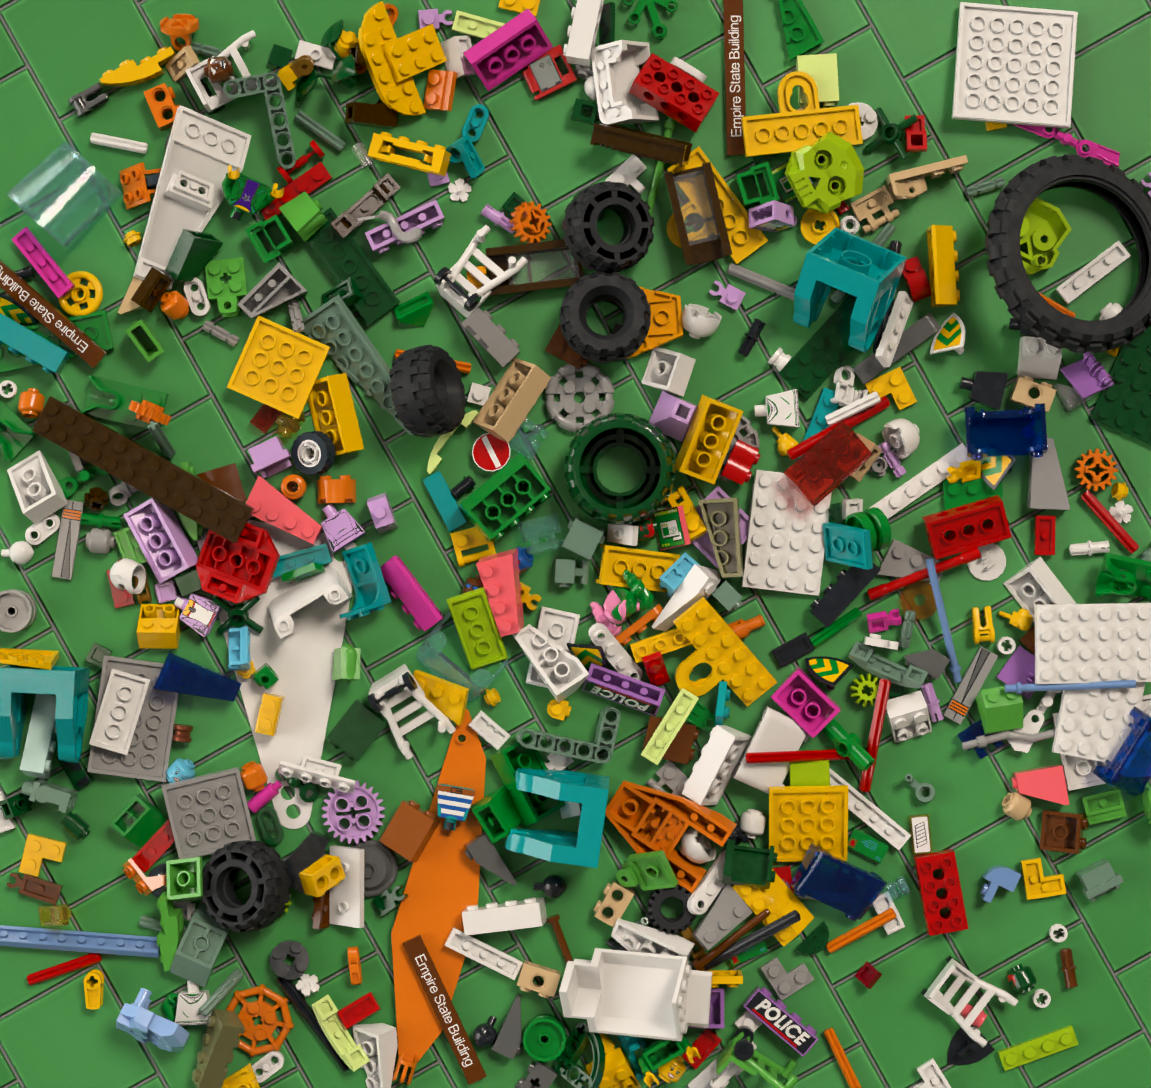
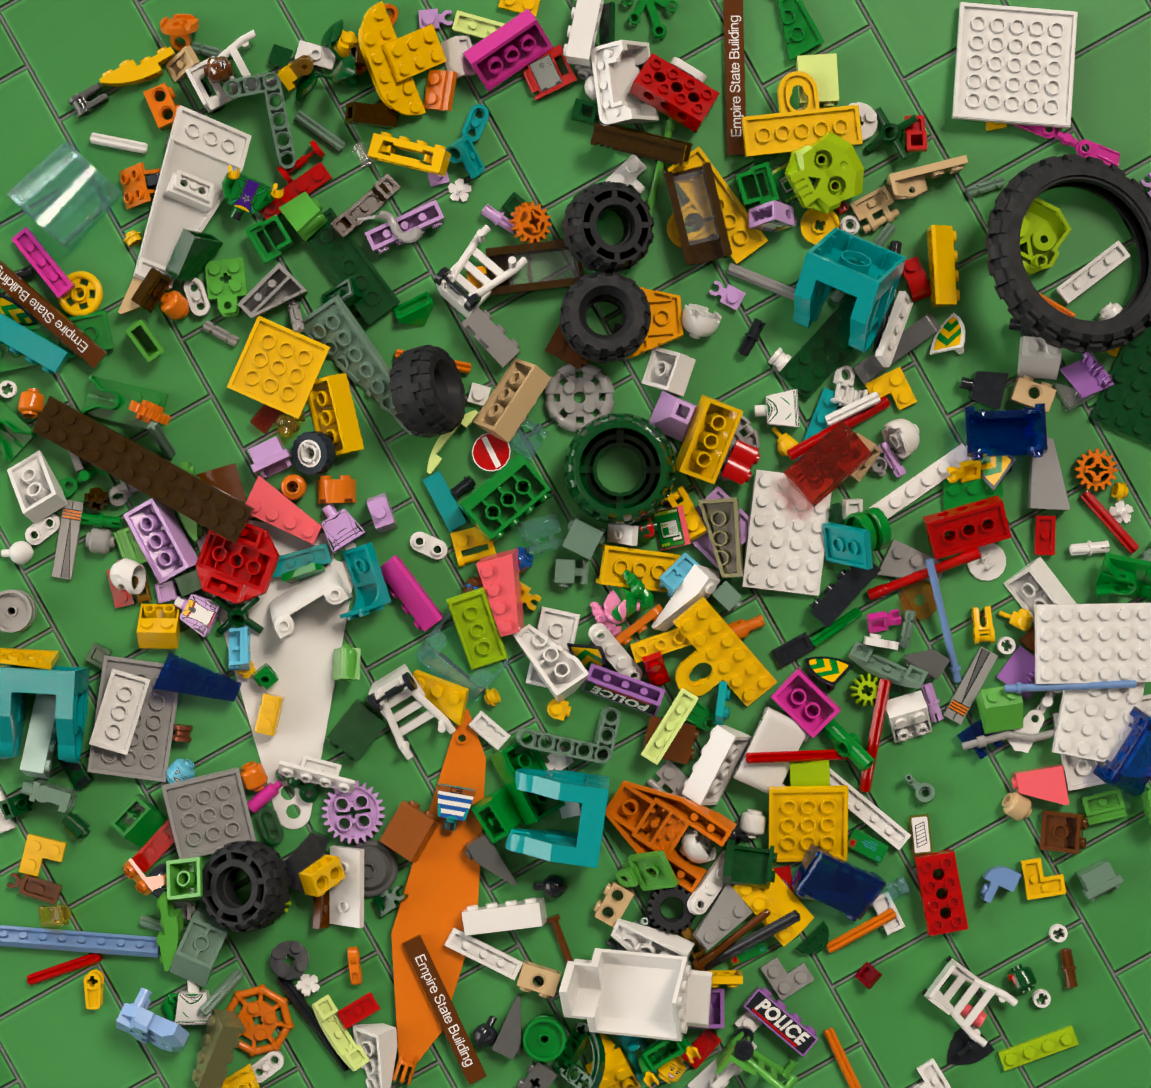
none -> white plate [410,532,448,559]

